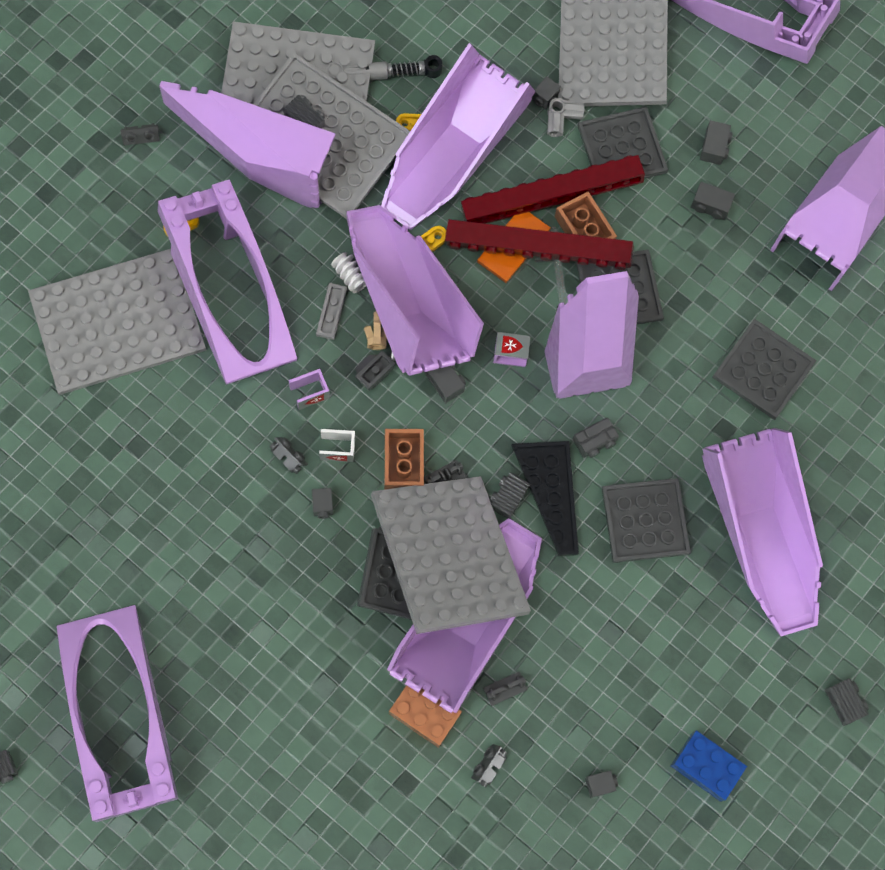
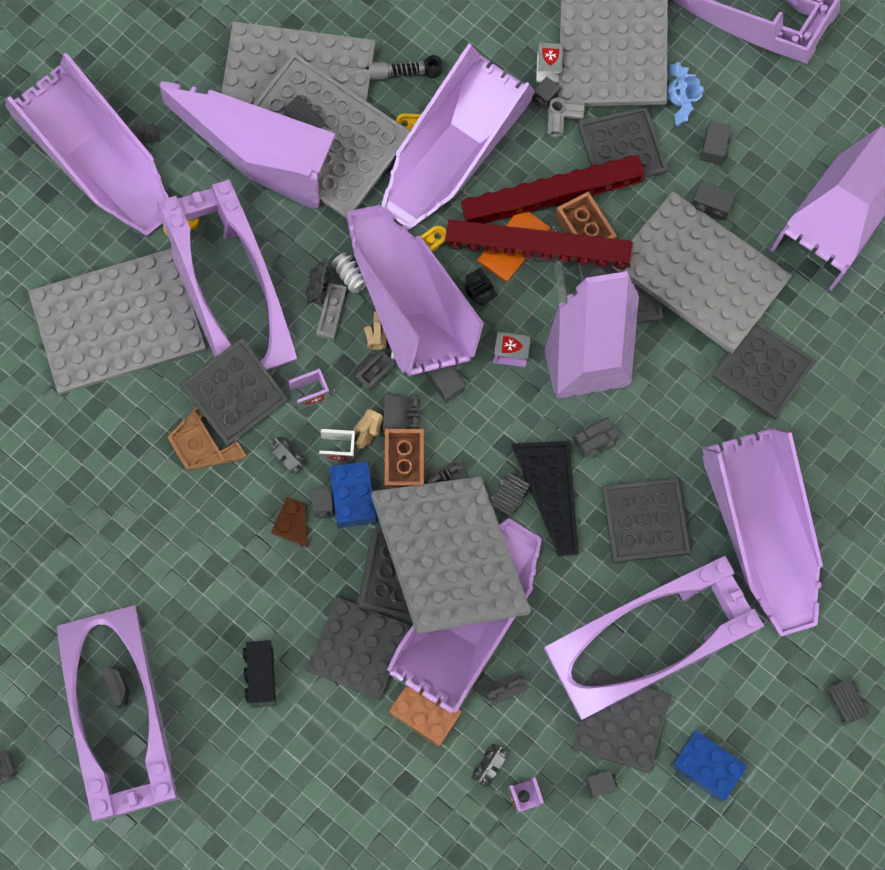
none -> lavender windscreen [5,53,169,236]
none -> dark grey slope [101,667,130,709]
none -> medium nougat wing [167,406,247,471]
none -> dark grey plate [180,338,288,446]
none -> black brick [243,640,276,708]
none -> reddish brown wing [271,497,307,548]
none -> dark grey hinge [306,258,329,305]
none -> dark grey plate [306,597,410,700]
none -> blue brick [329,461,376,528]
none -> tan rock [353,409,383,448]
none -> dark grey hinge [383,394,421,431]
none -> black piece [465,267,498,305]
none -> lavender piece [507,777,544,814]
none -> piece [536,43,563,84]
none -> lavender windscreen [544,556,764,720]
none -> dark grey plate [572,671,671,773]
none -> light grey plate [611,191,792,354]
none -> light blue helmet [667,62,704,126]

